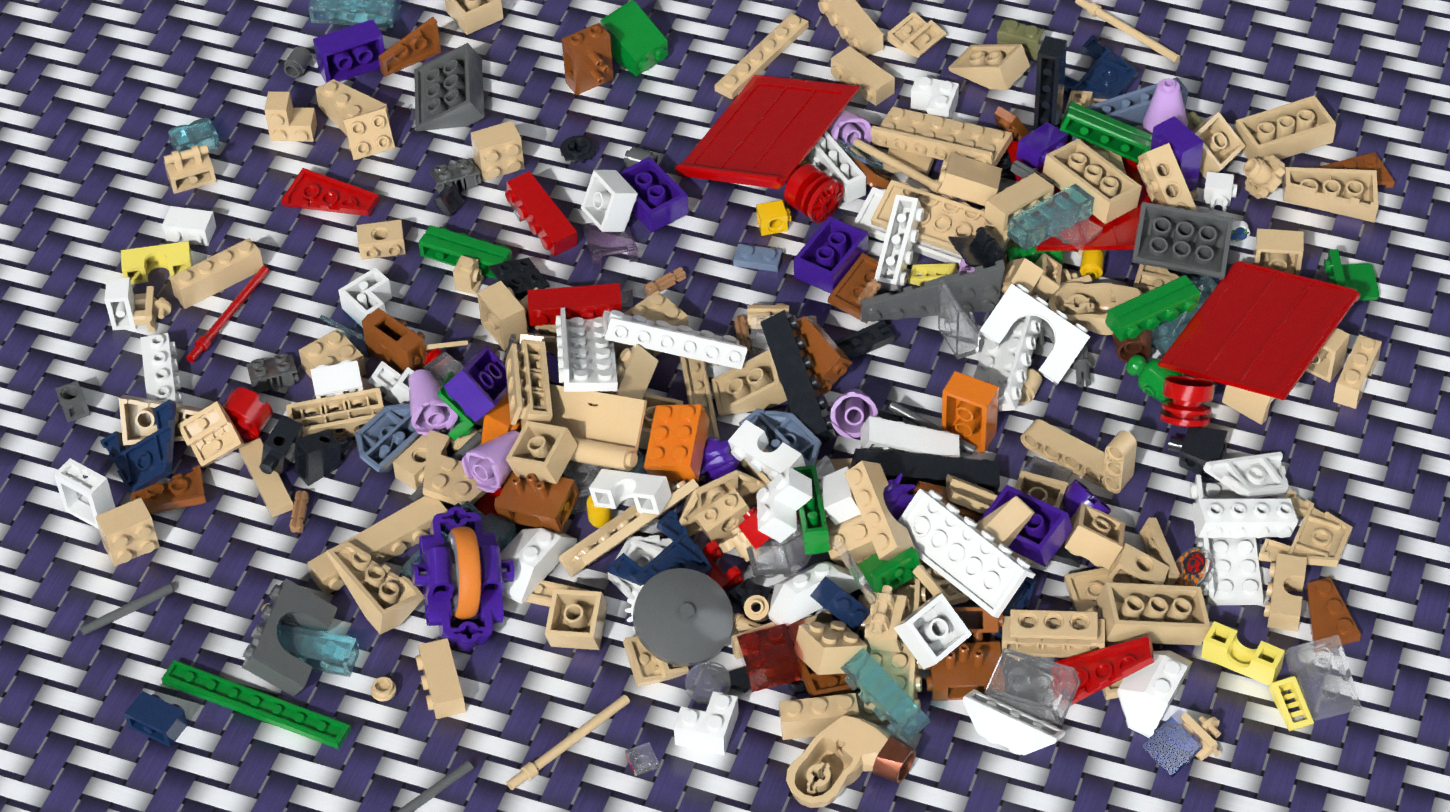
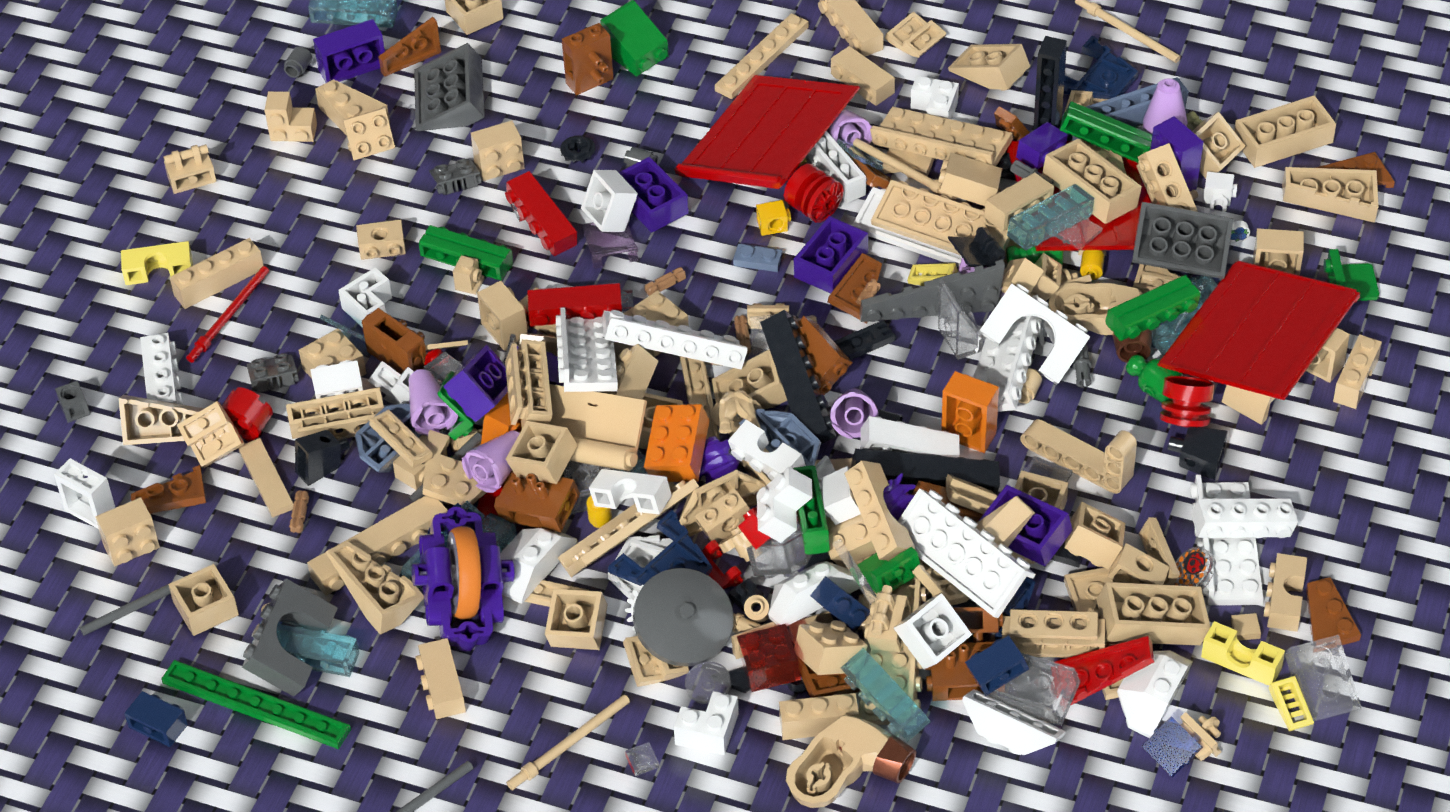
dark blue wing [100,399,176,493] -> none
white brick [105,278,137,330] -> none
tan hips [133,286,172,332] -> none
white brick [162,206,216,246] -> none
clear light blue brick [168,118,220,152] -> none
black torso [259,415,304,474] -> none
red wing [281,168,380,216] -> none
tan plate [371,677,396,701] -> none
black tile [433,184,464,216] -> none
black hinge [489,257,550,299] -> none
white brick [874,194,924,293] -> none
dark grey bar [888,401,976,455] -> none
olive brick [997,19,1045,60] -> none
dark purple cylinder [1063,479,1111,520] -> none
white wing [1203,452,1289,499] -> none
tan plant [1243,155,1285,199] -> none
tan wing [1258,489,1353,567] -> none
none -> tan brick [168,564,239,636]
none -> tan tile [369,409,433,468]
none -> tan piece [710,390,763,437]
none -> dark blue brick [965,635,1029,696]
none -> tan tile [1231,613,1261,641]

